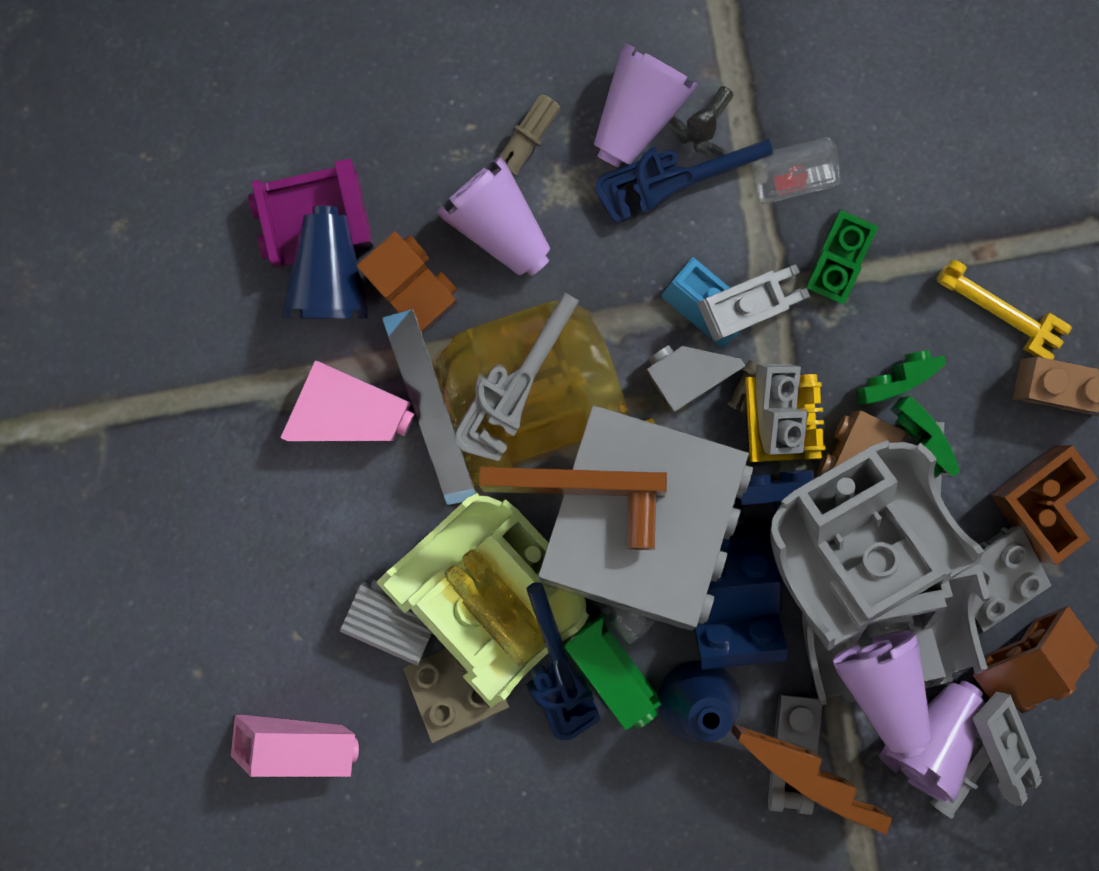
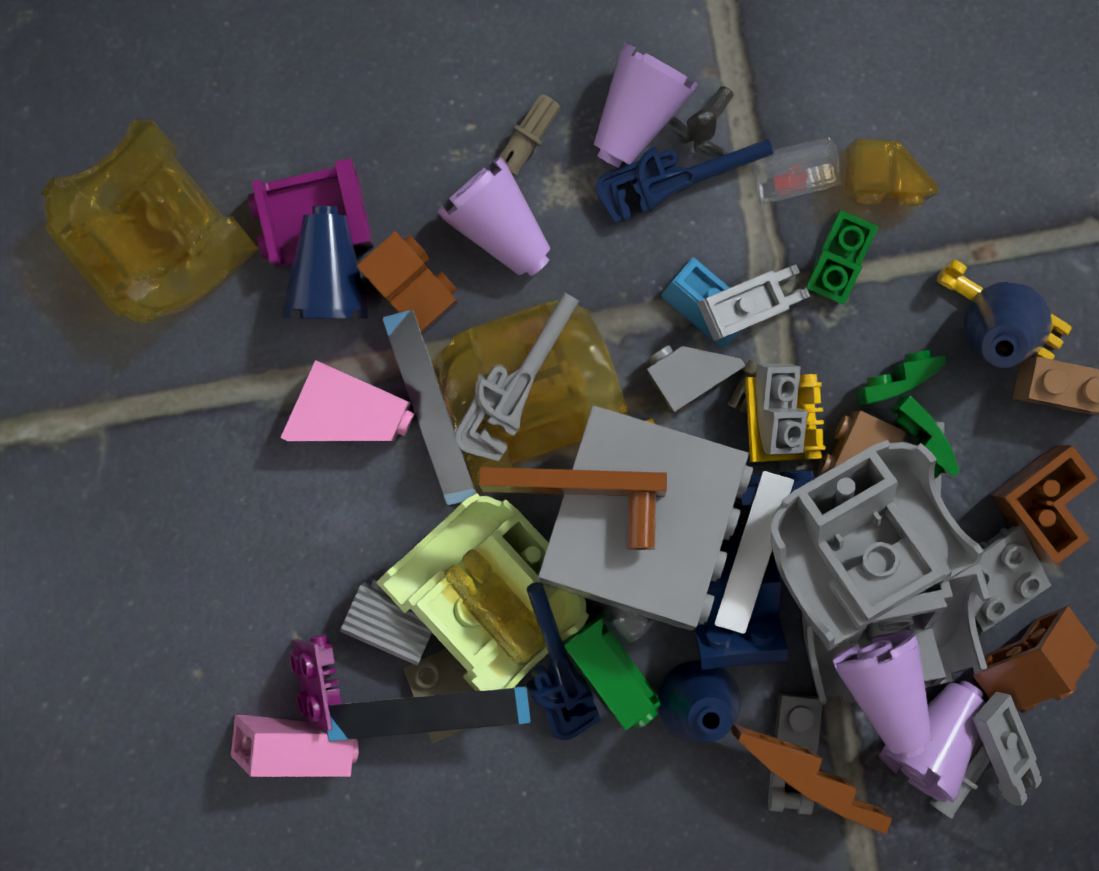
none -> clear yellow piece [41,119,259,323]
none -> magenta hinge [289,635,342,731]
none -> black sticker [327,687,531,741]
none -> white sticker [715,471,794,633]
none -> clear yellow slope [845,139,938,206]
none -> dark blue cone [964,282,1052,368]

